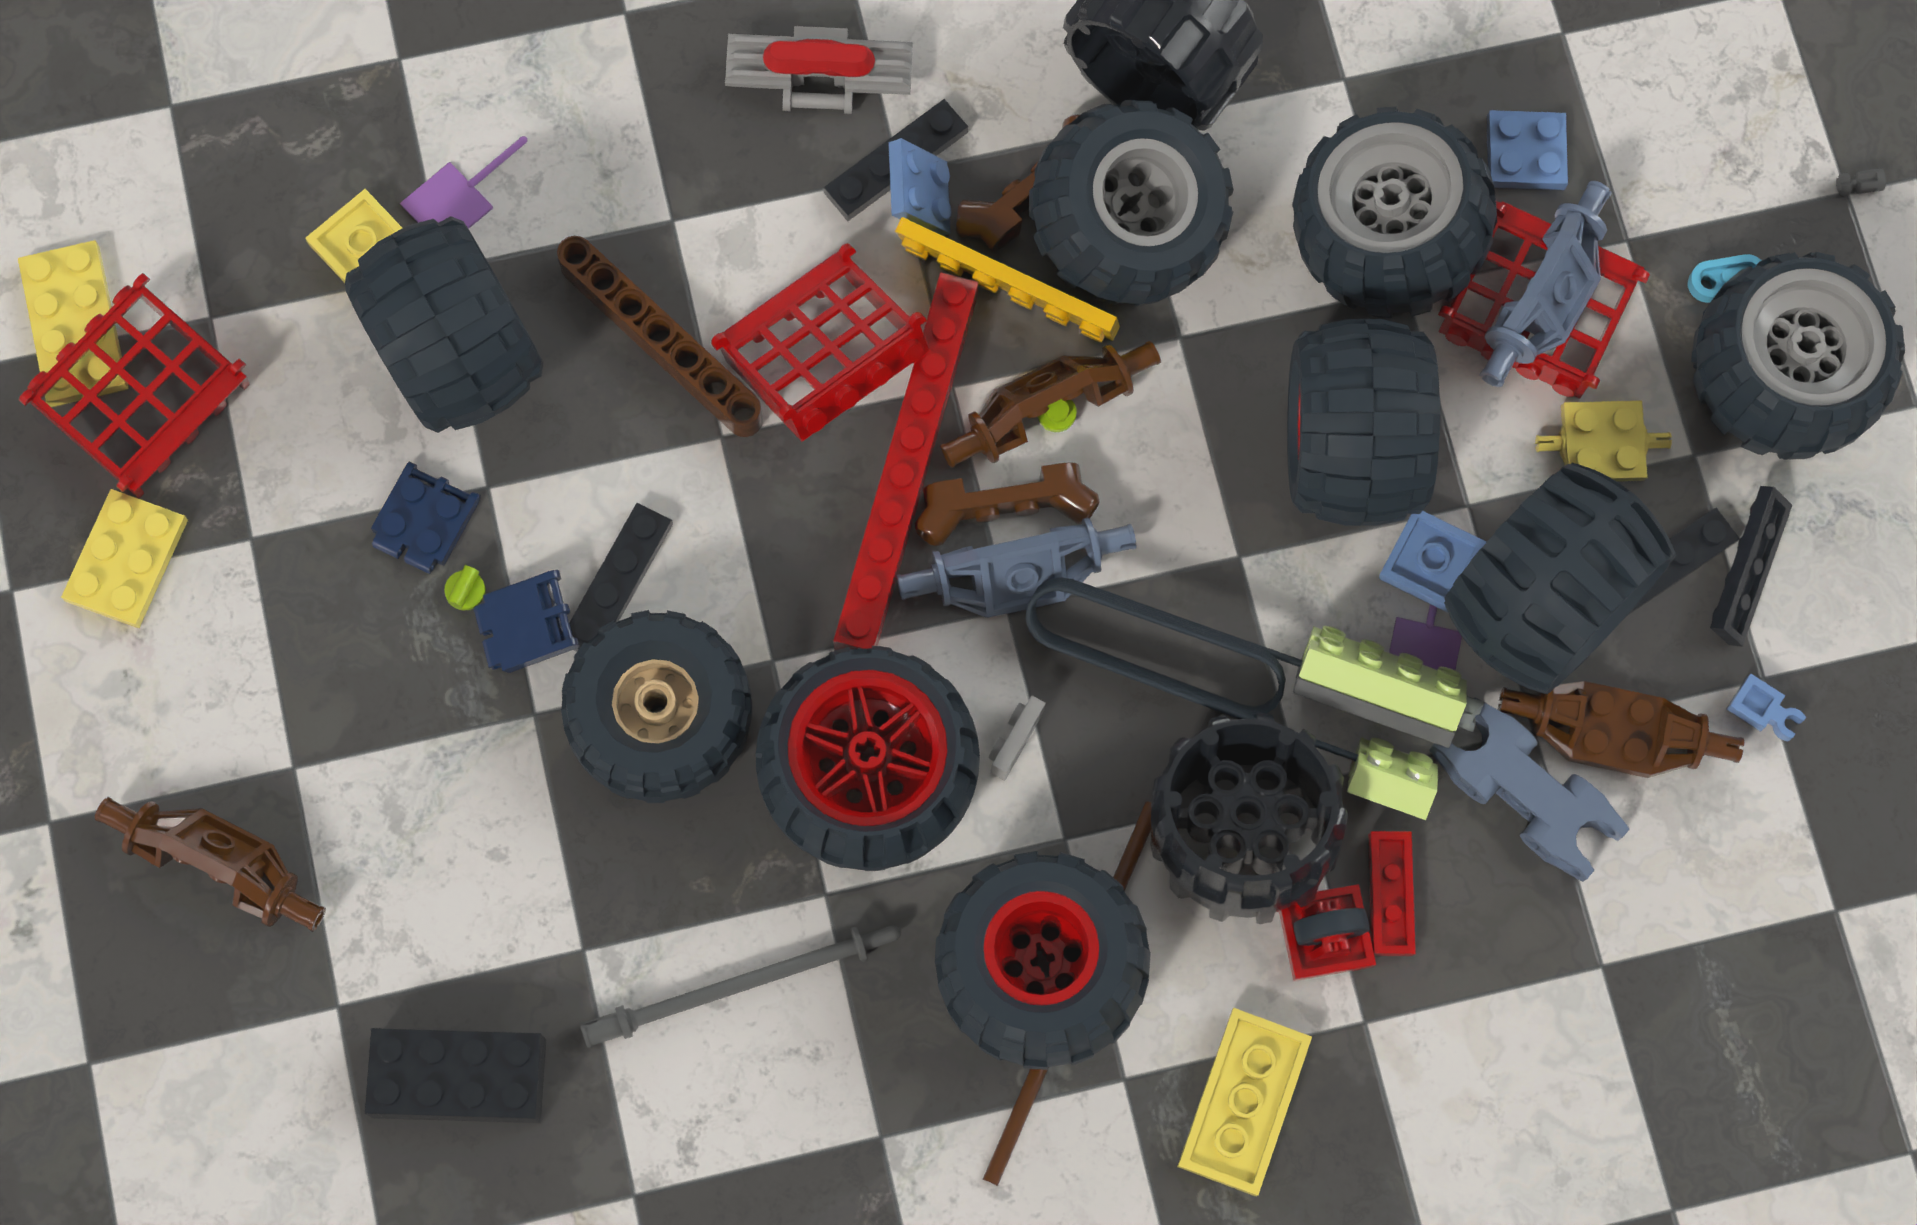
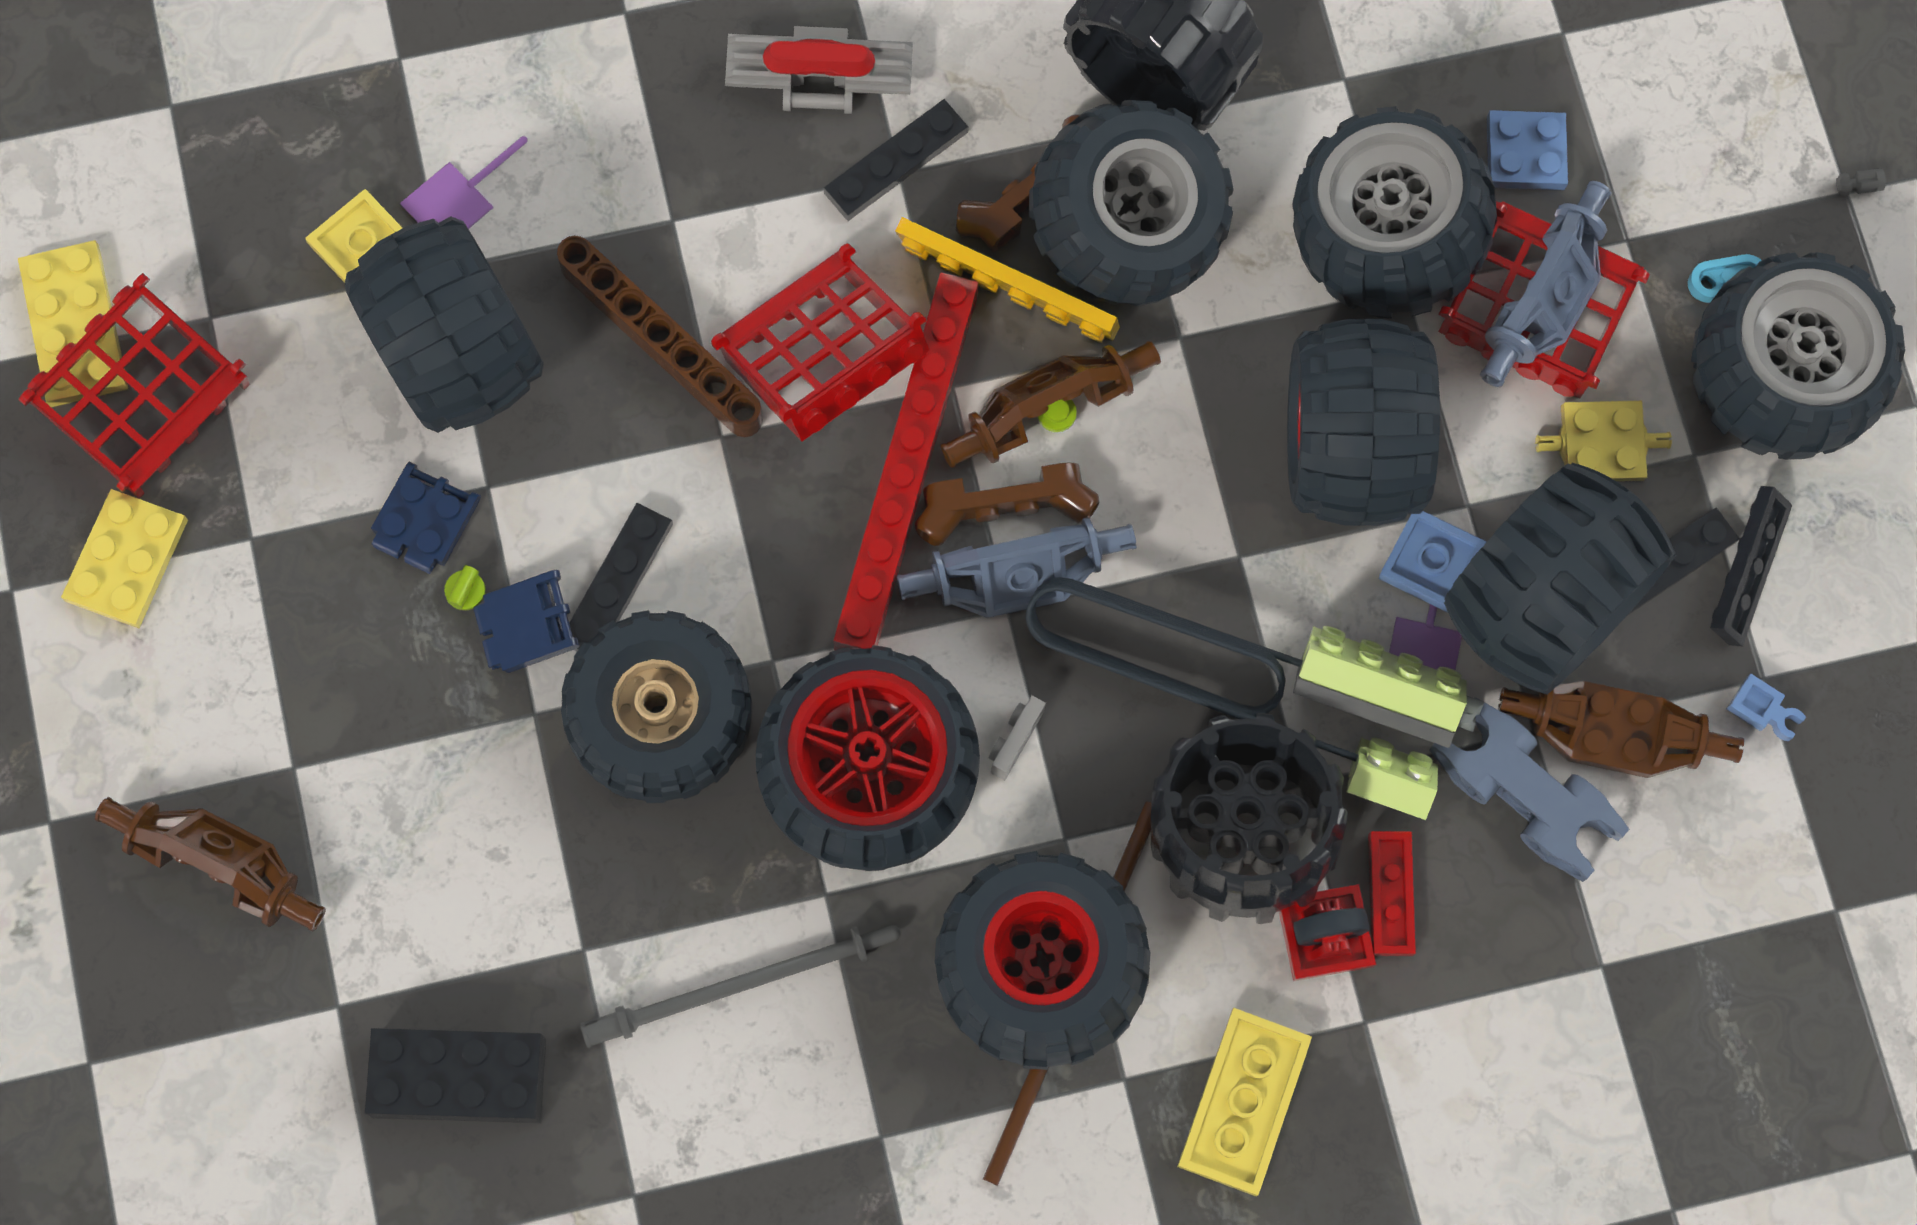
medium blue plate [889,138,951,236] -> none

